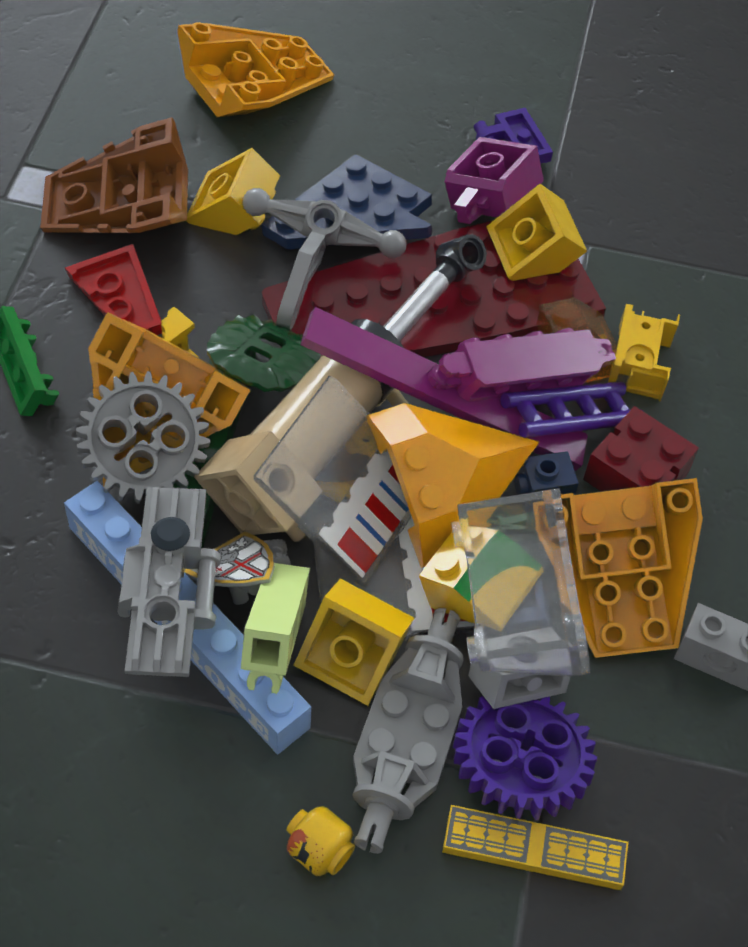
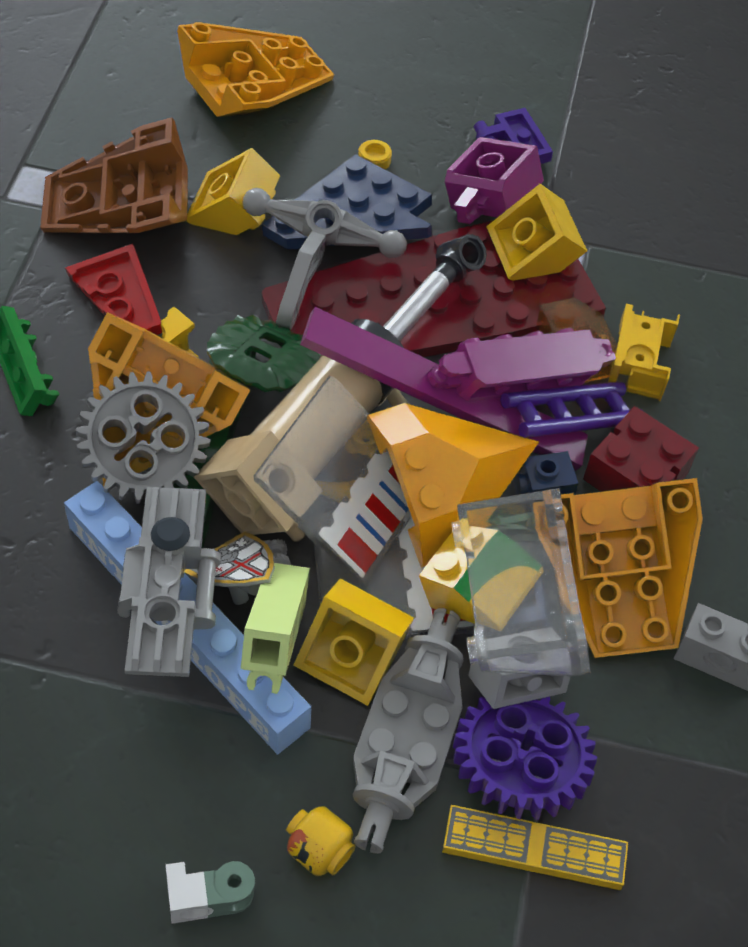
none -> leg [166,861,255,924]
none -> yellow tile [358,140,392,170]

